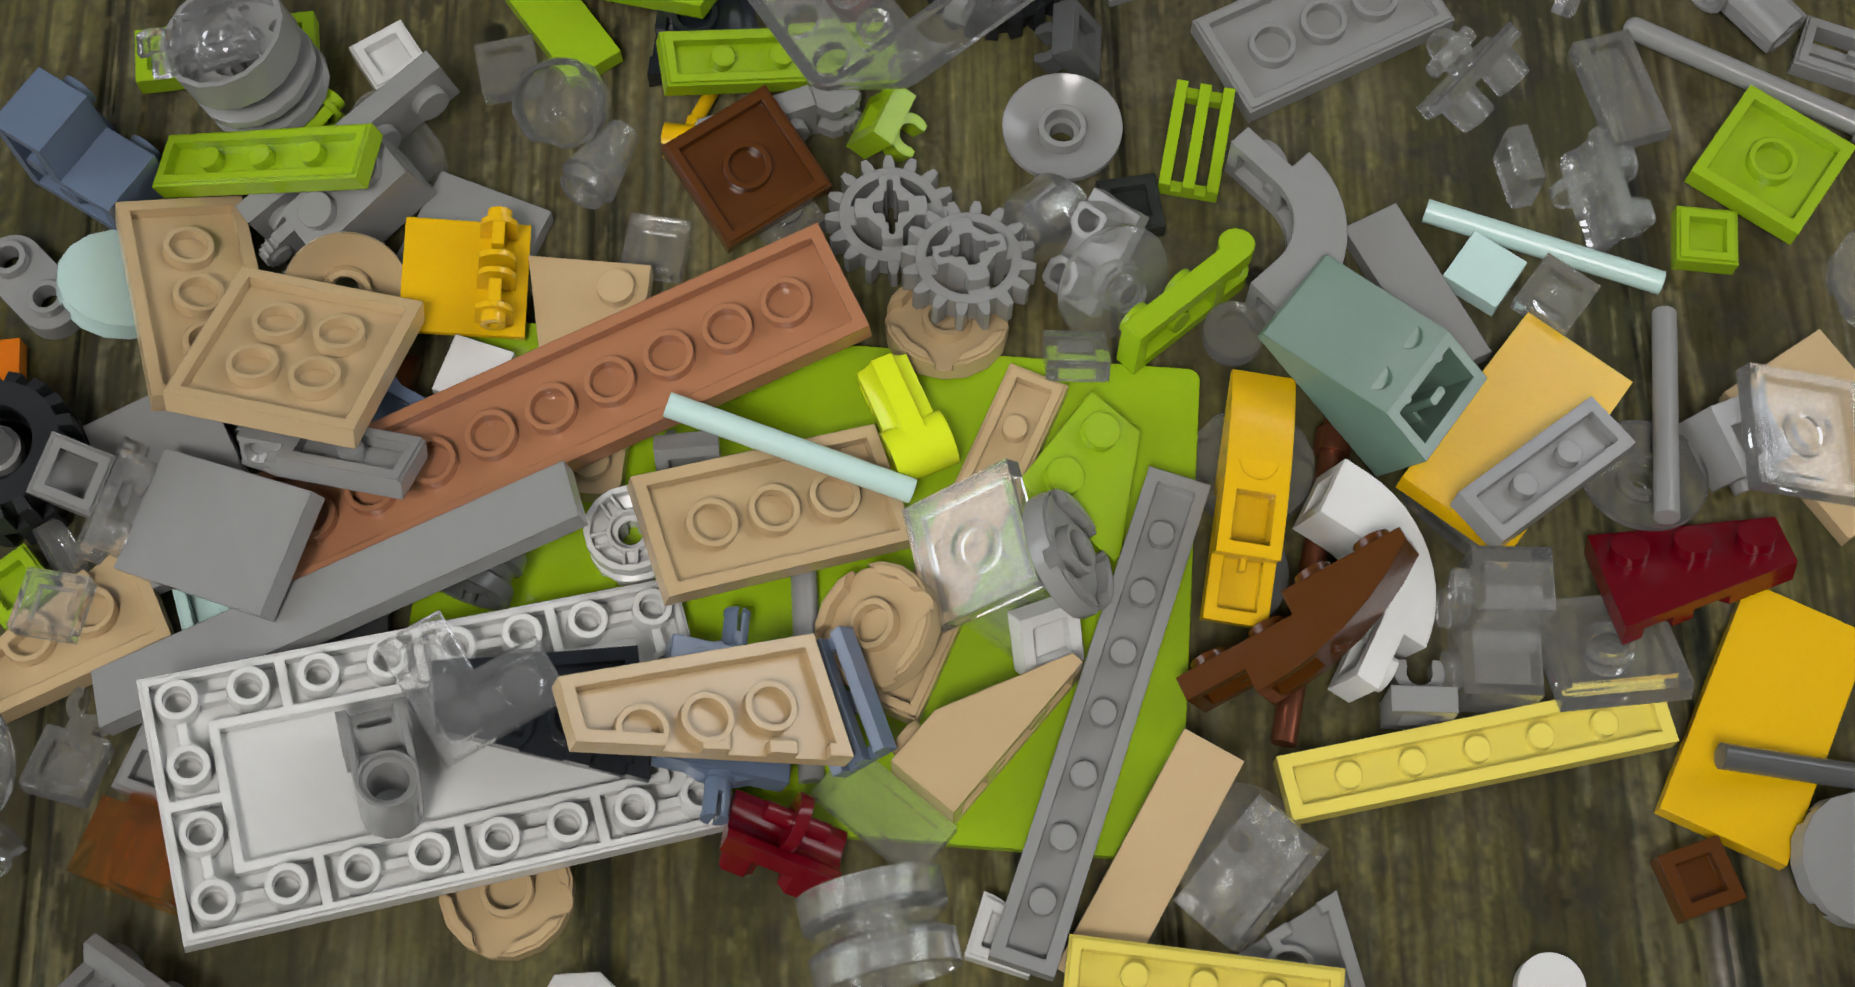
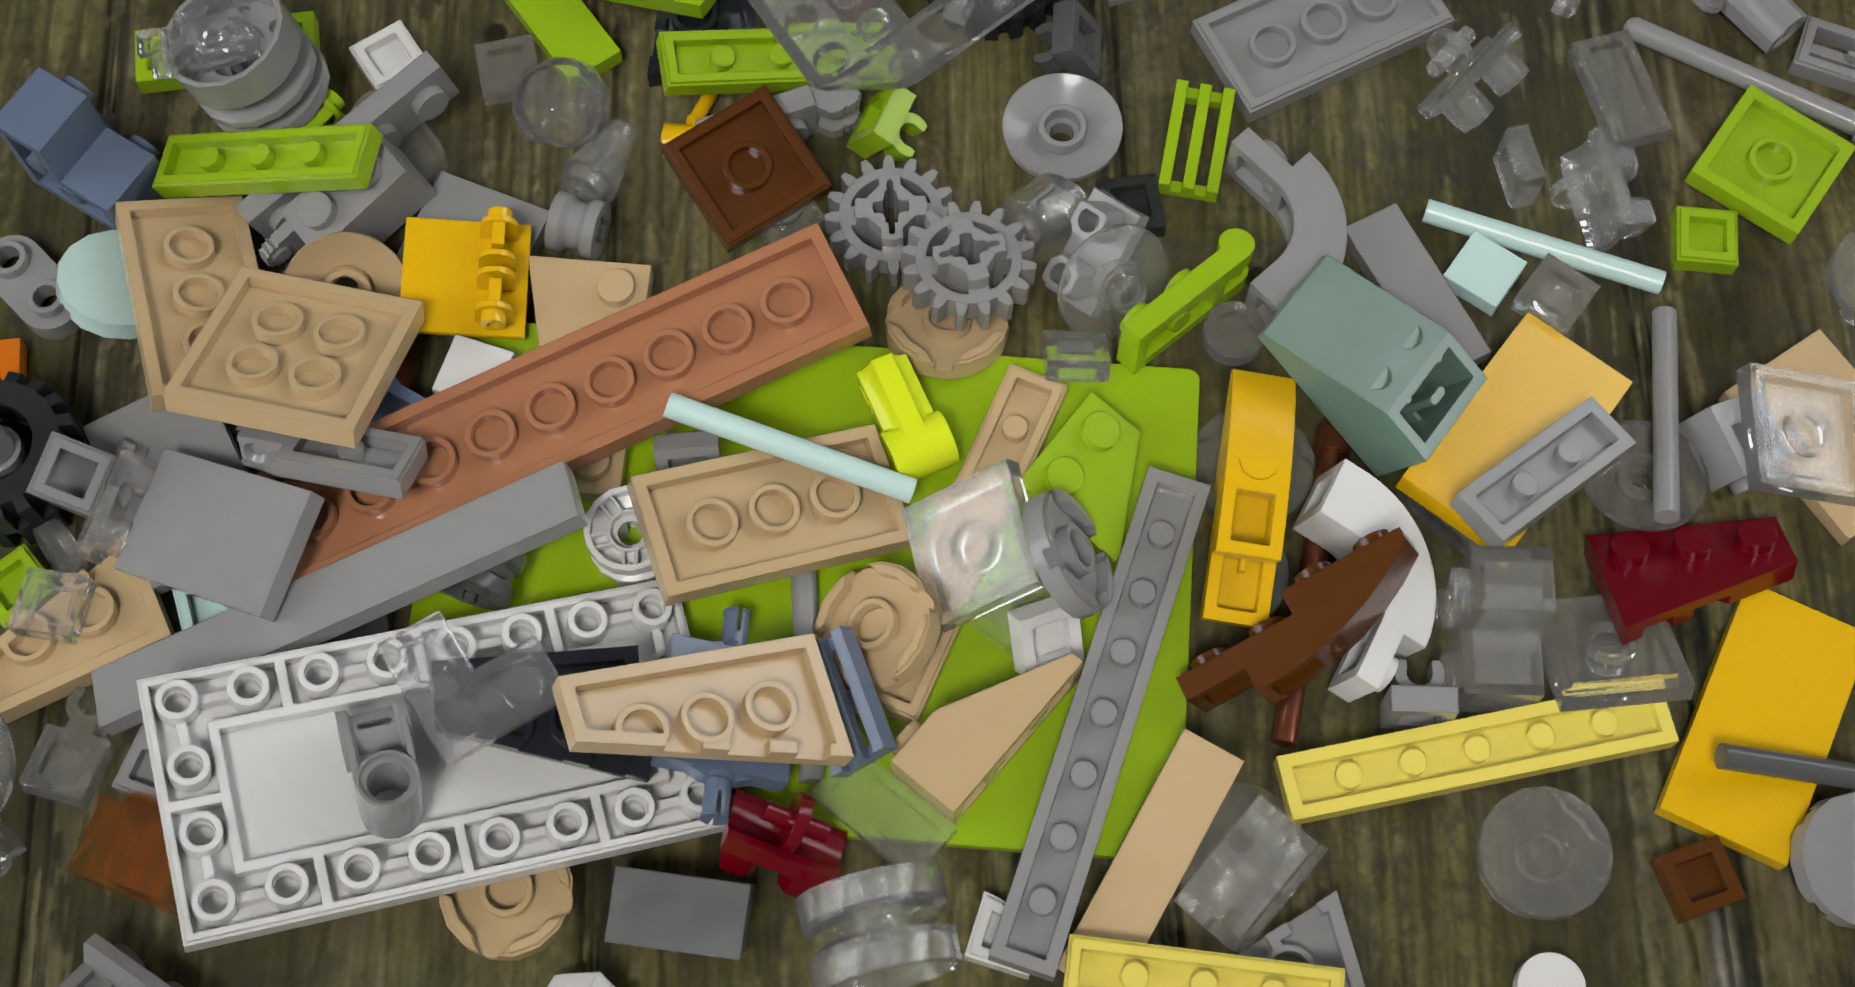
clear tile [620,212,693,284] -> none
none -> light grey wheel [544,191,611,261]
none -> dark grey hinge [604,866,757,960]
none -> clear tile [1476,786,1614,921]

